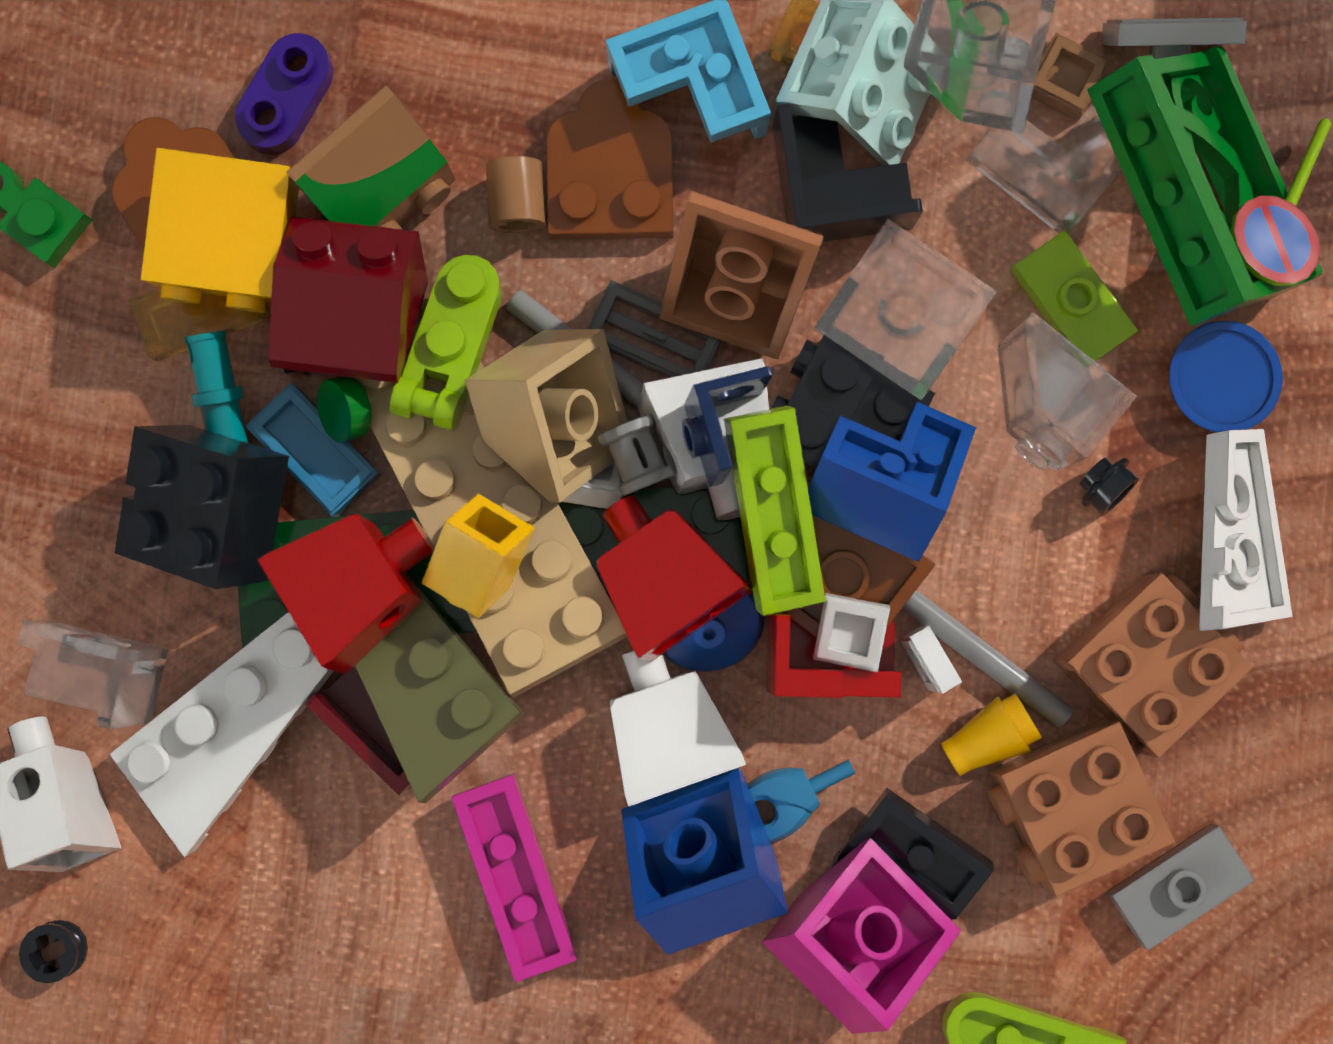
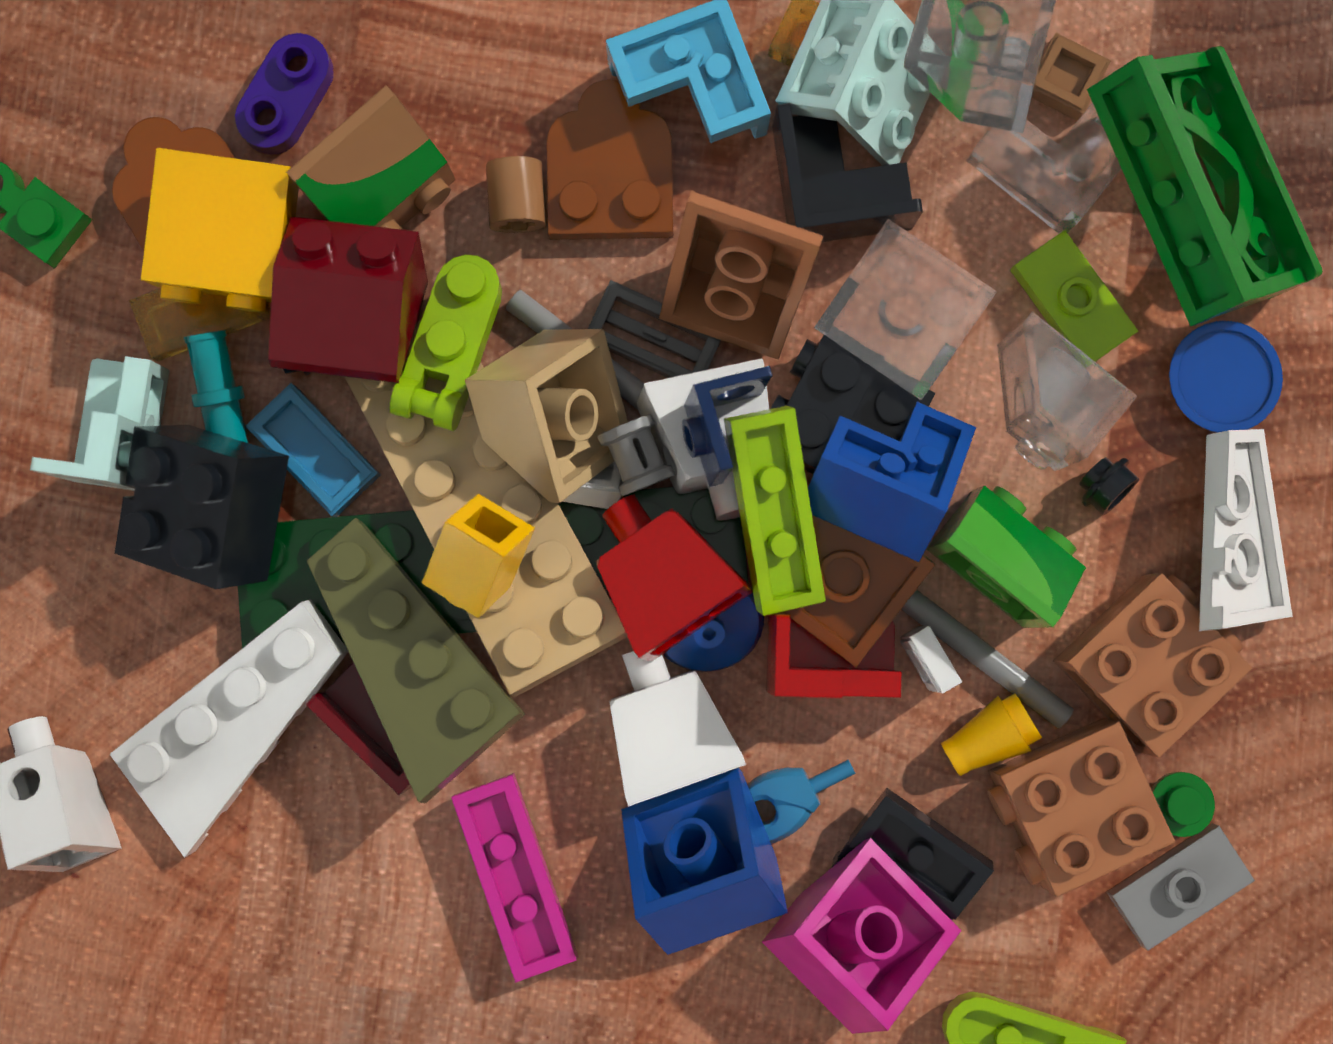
clear panel [17,619,169,729] -> none
black bush [19,920,88,984] -> none
red torso [258,514,435,674] -> none
green tile [317,376,372,443] -> none
white tile [813,593,890,672] -> none
light grey plate [1102,17,1247,58] -> none
piece [1230,118,1331,286] -> none
none -> light aqua panel [30,356,170,491]
none -> bright green slope [926,485,1086,628]
none -> green plate [1151,771,1215,837]

